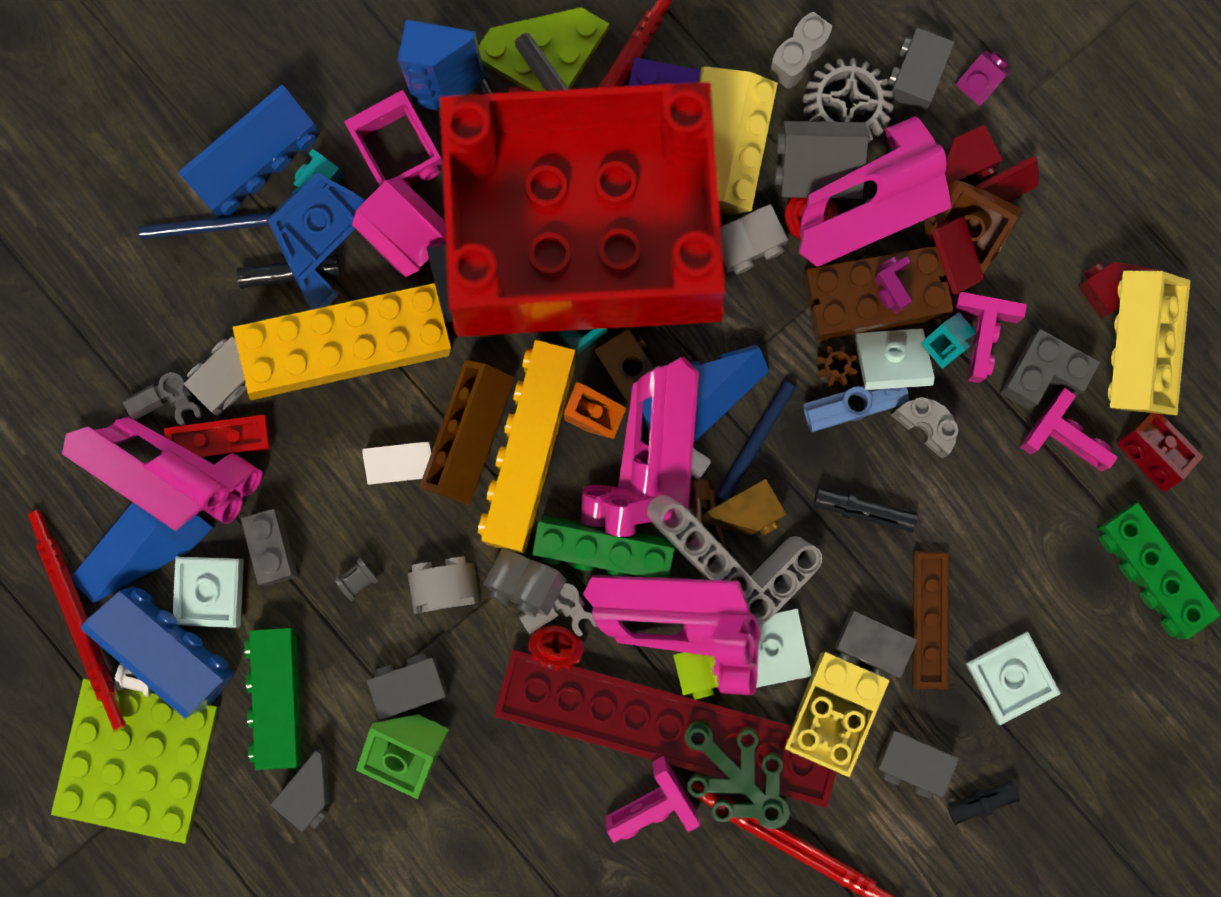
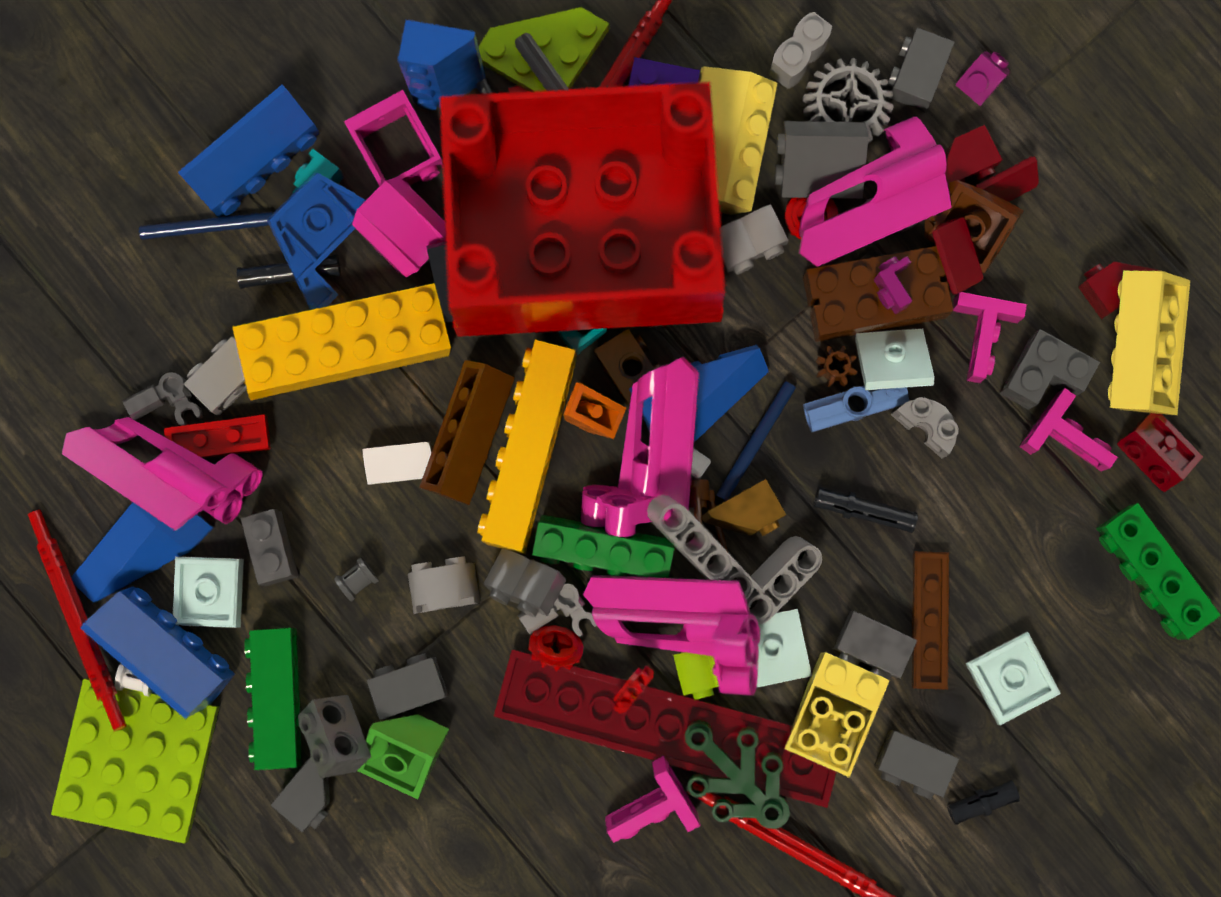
teal brick [920,312,977,369] -> none
none -> dark grey brick [298,695,371,778]
none -> red gear [613,665,654,714]

